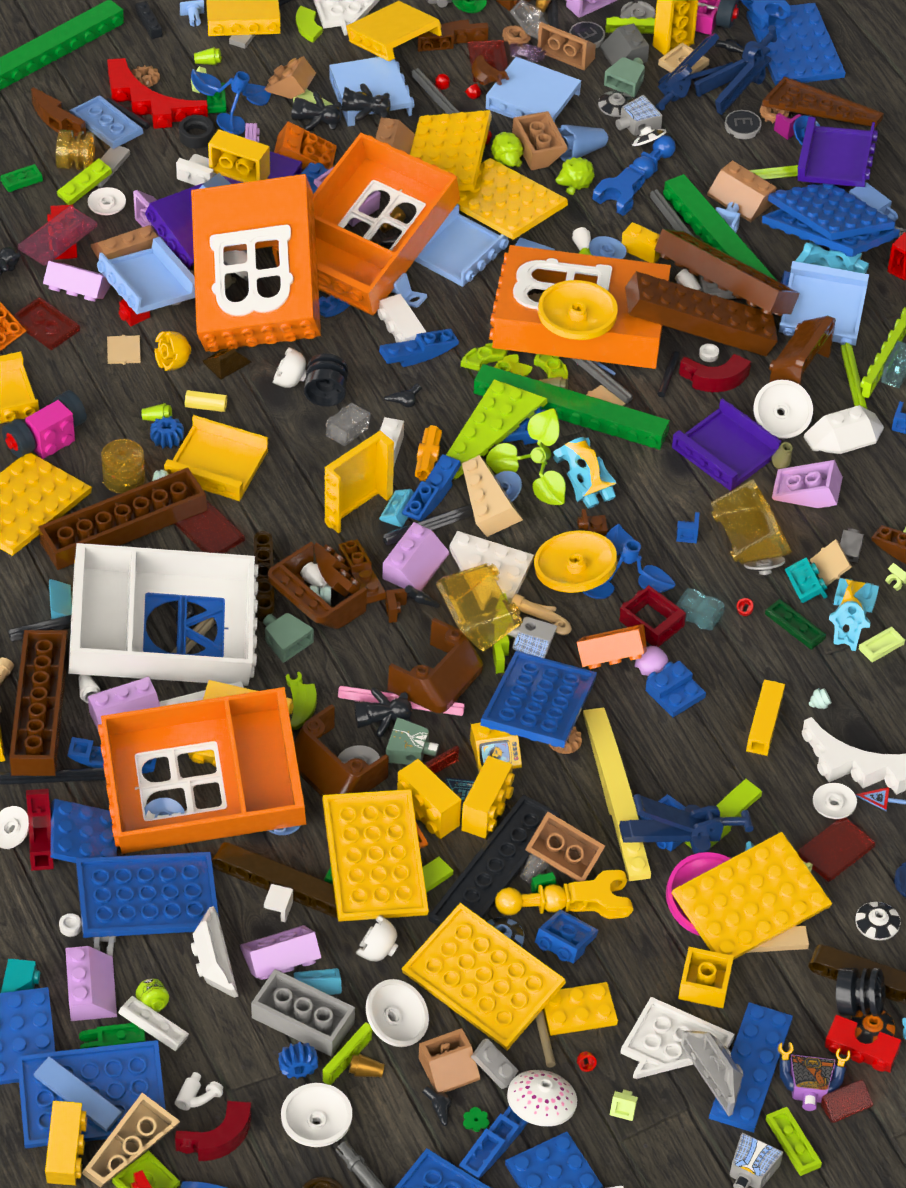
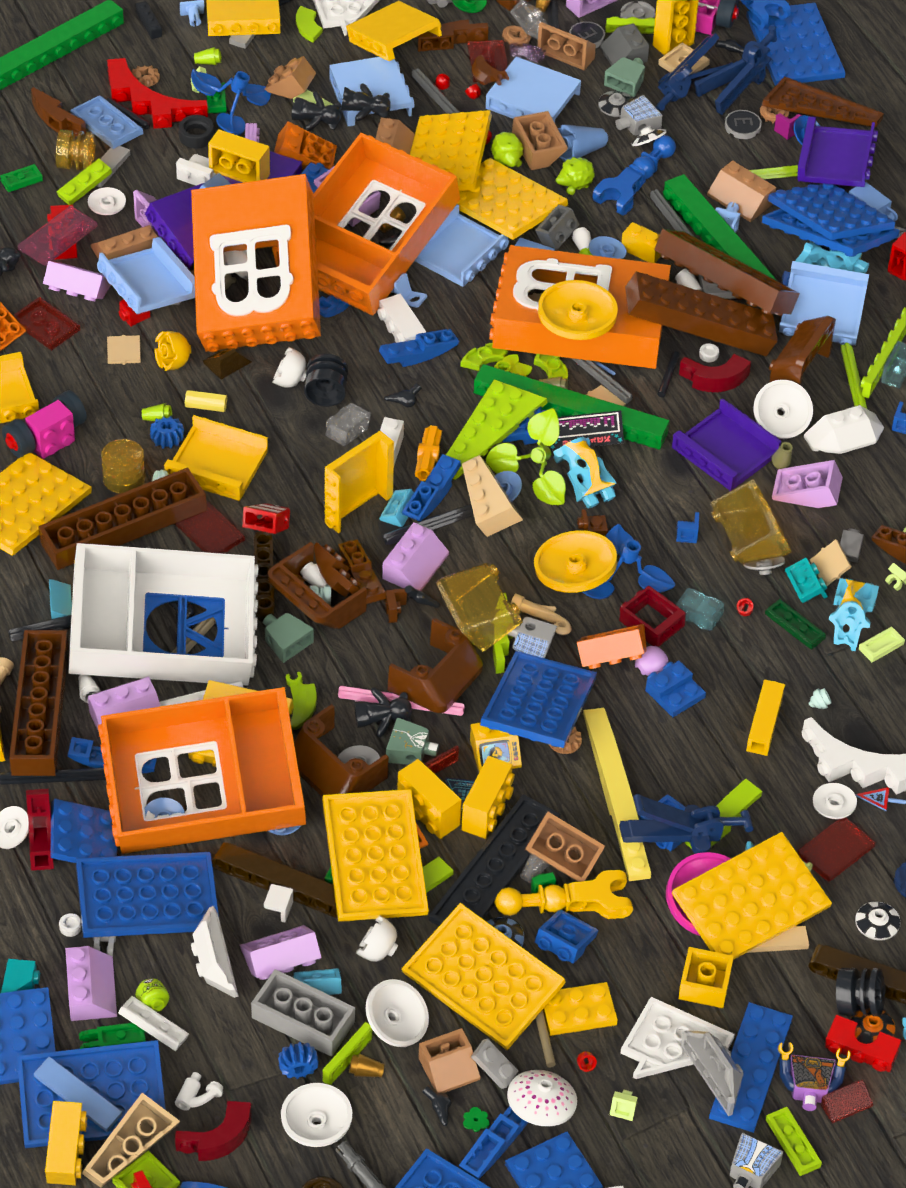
white wing [450,531,534,610] -> none
none -> red torso [242,504,290,534]
none -> dark grey brick [535,204,580,250]
none -> black sticker [549,410,624,451]

